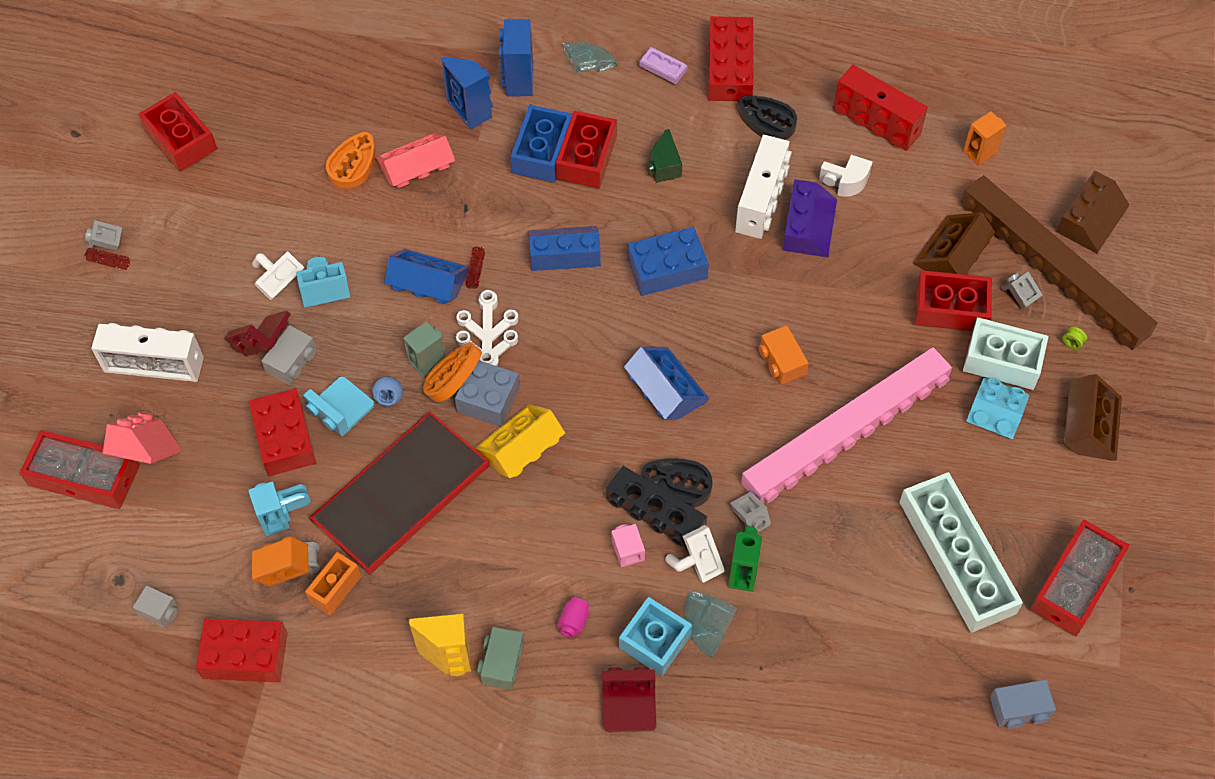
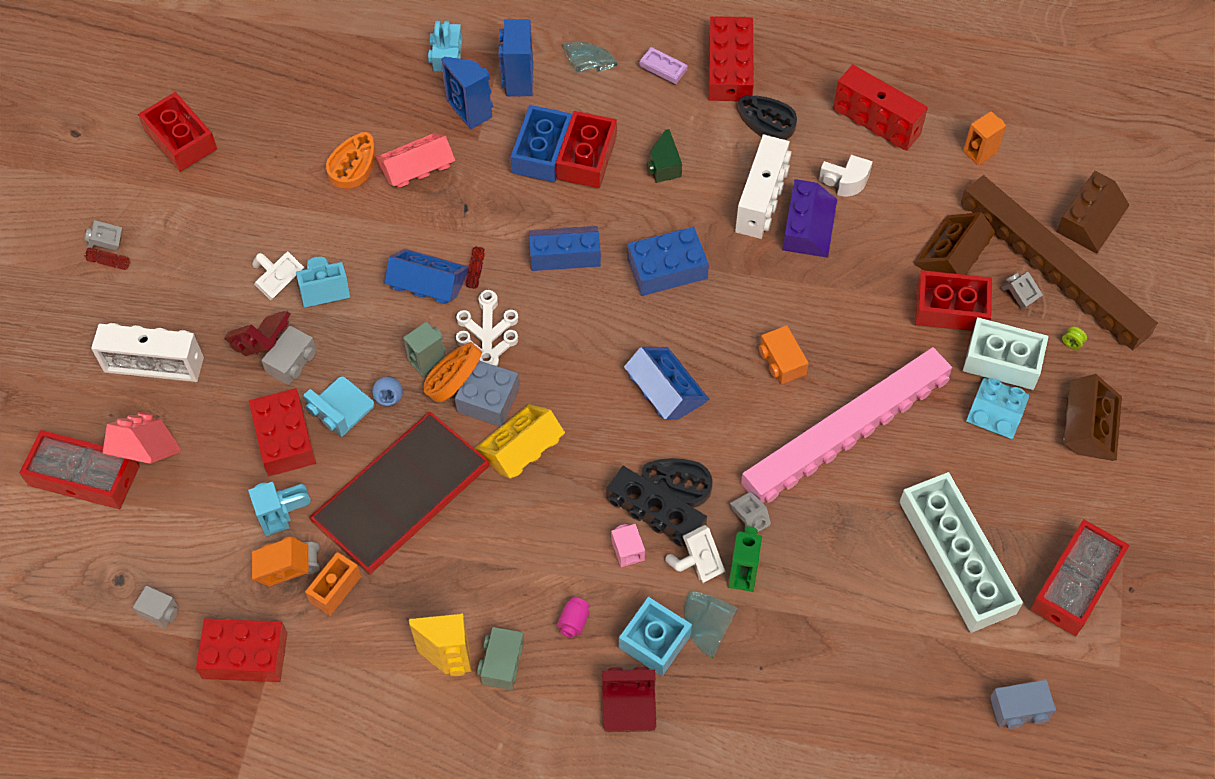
none -> medium azure brick [428,20,462,72]

